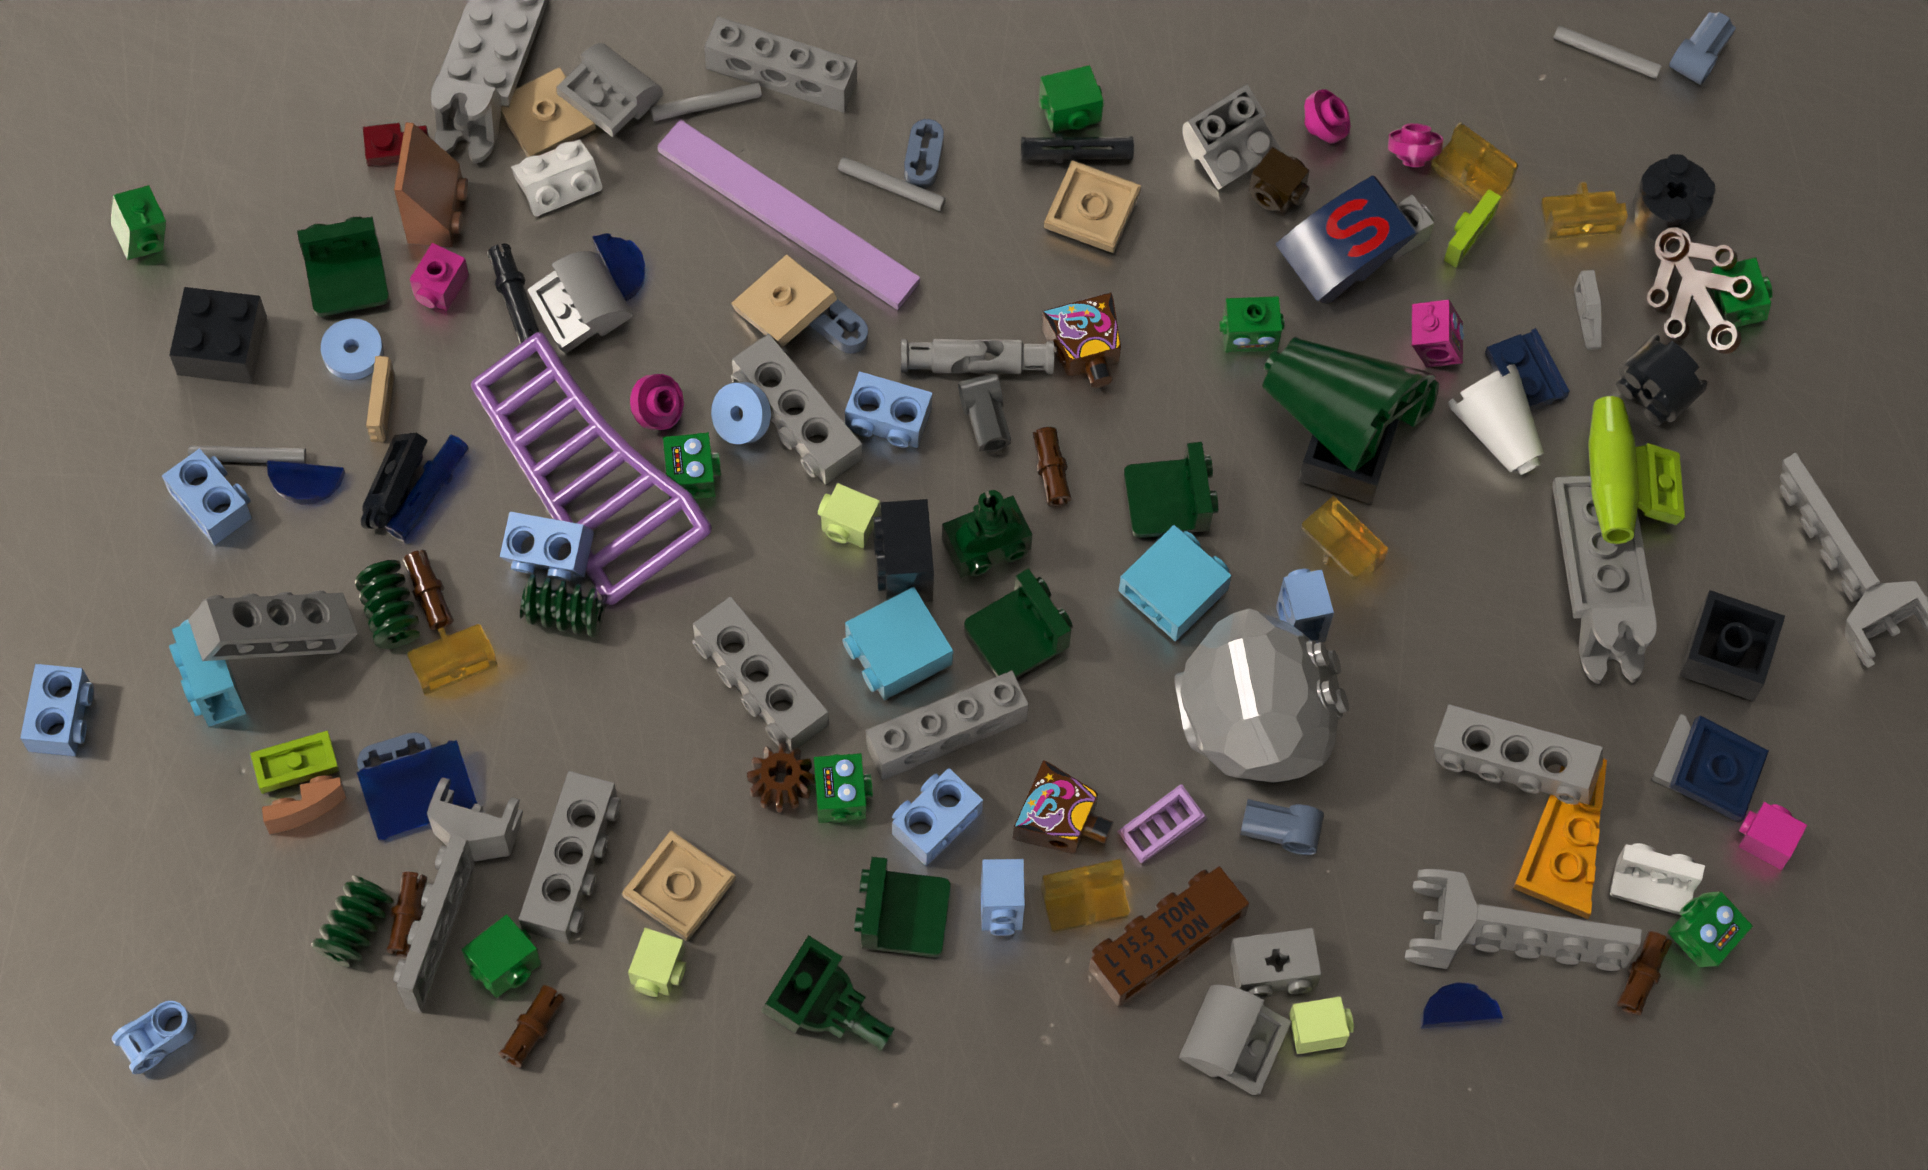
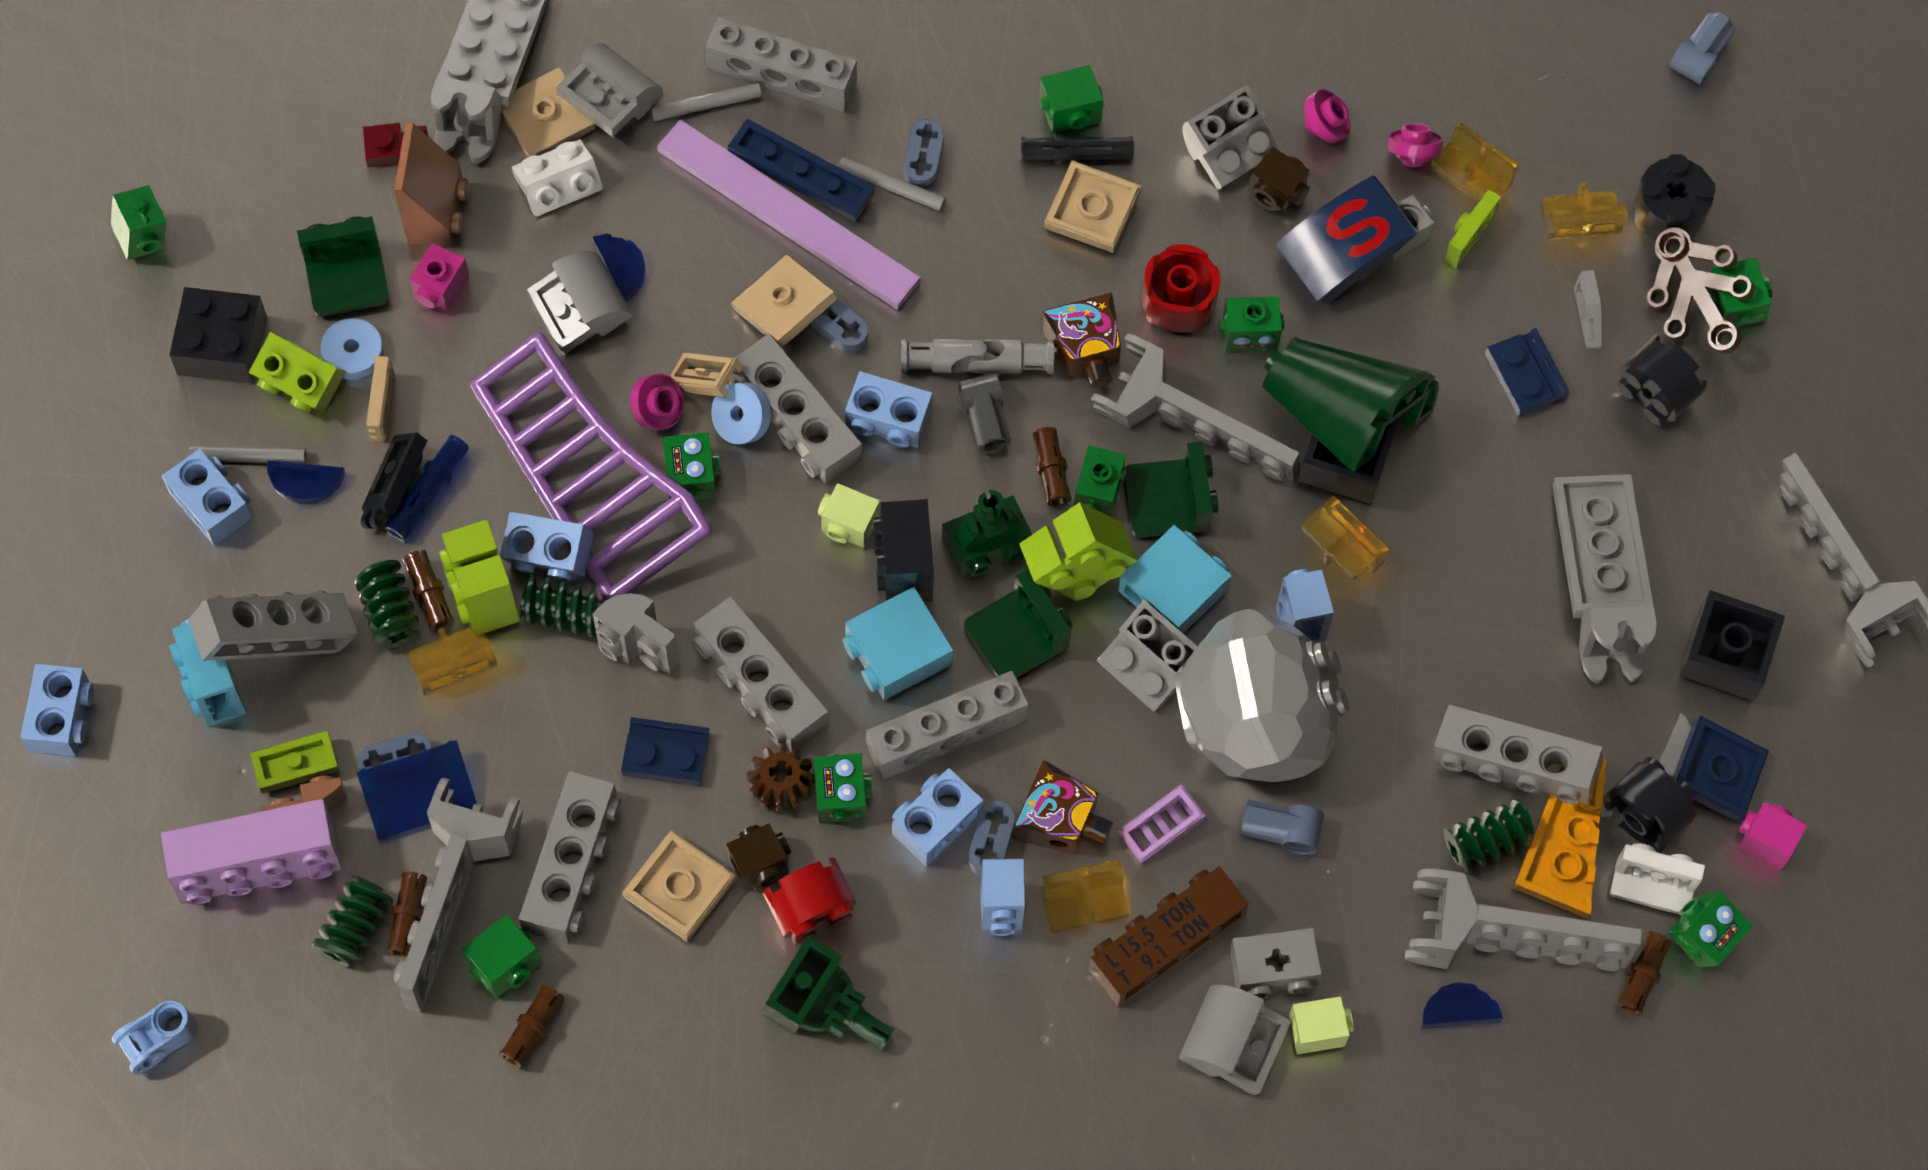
black pin [487,243,540,352] -> none
yellowish green brick [628,928,687,997] -> none
dark green bracket [854,856,951,957] -> none
dark pink head [1412,300,1464,368] -> none
white cone [1448,364,1544,475] -> none
light grey bar [1553,25,1662,79] -> none
lime plate [1588,396,1685,544] -> none
none -> lavender brick [160,799,342,905]
none -> lime brick [248,332,346,413]
none -> lime piece [439,519,520,636]
none -> light grey brick [593,593,679,675]
none -> dark blue plate [621,717,710,787]
none -> tan tile [670,353,744,397]
none -> dark brown brick [726,823,791,891]
none -> dark blue plate [728,118,875,222]
none -> red brick [763,858,857,945]
none -> sand blue beam [968,801,1015,877]
none -> lime piece [1019,502,1138,601]
none -> green head [1073,445,1126,517]
none -> light grey hinge [1090,333,1300,481]
none -> light grey brick [1096,600,1198,713]
none -> red brick [1141,244,1220,332]
none -> dark green piece [1443,799,1534,873]
none -> black brick [1603,757,1697,853]

